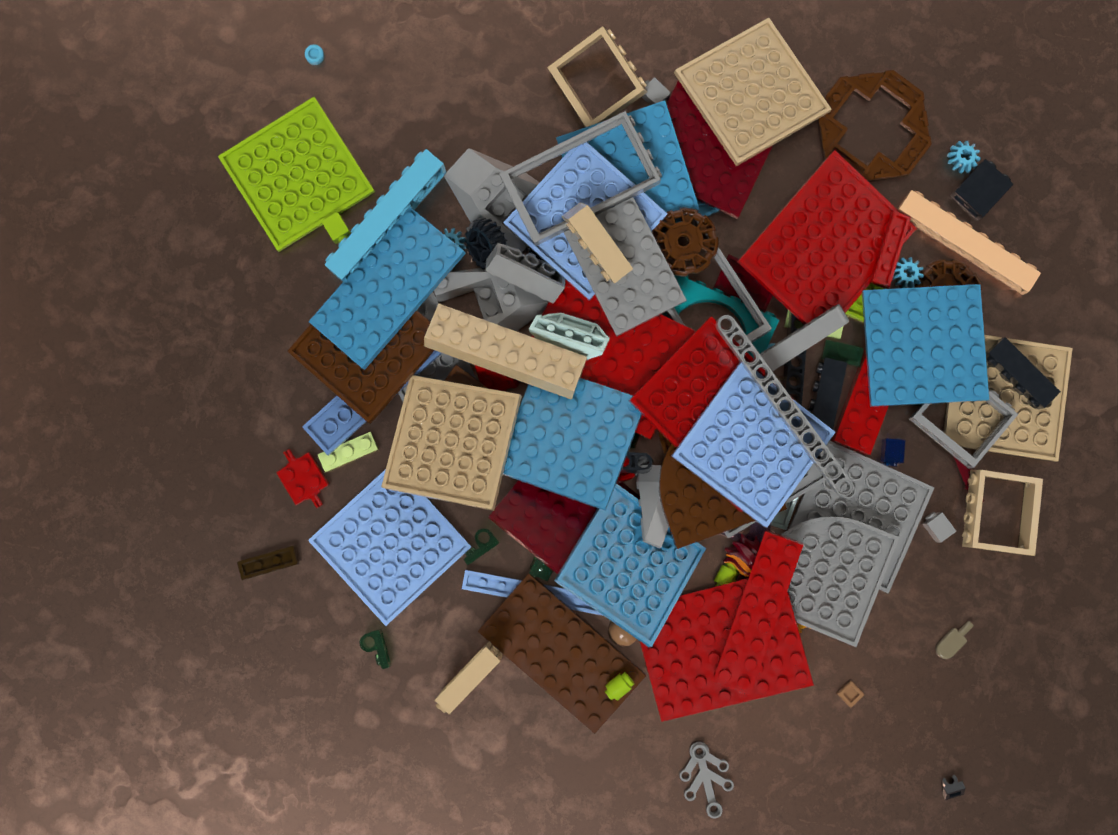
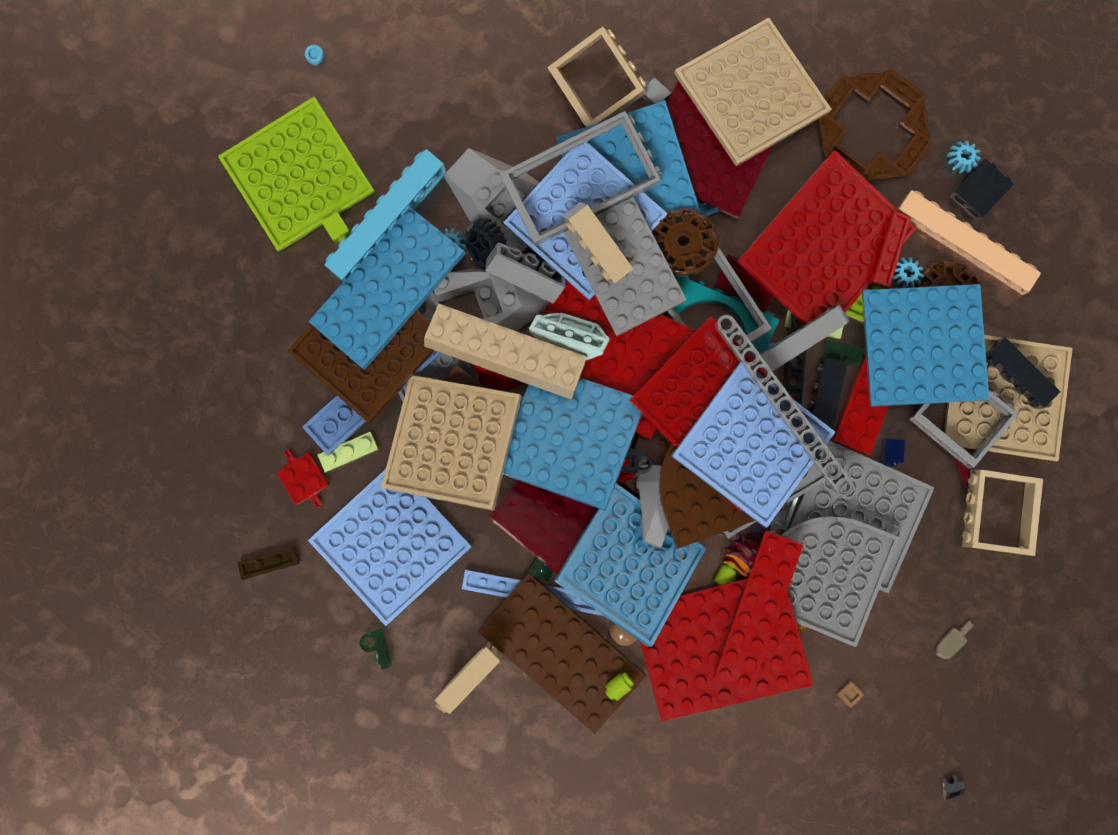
clear green plate [463,528,500,566] -> none
light grey plant [679,742,734,819] -> none
light grey brick [922,512,956,543] -> none

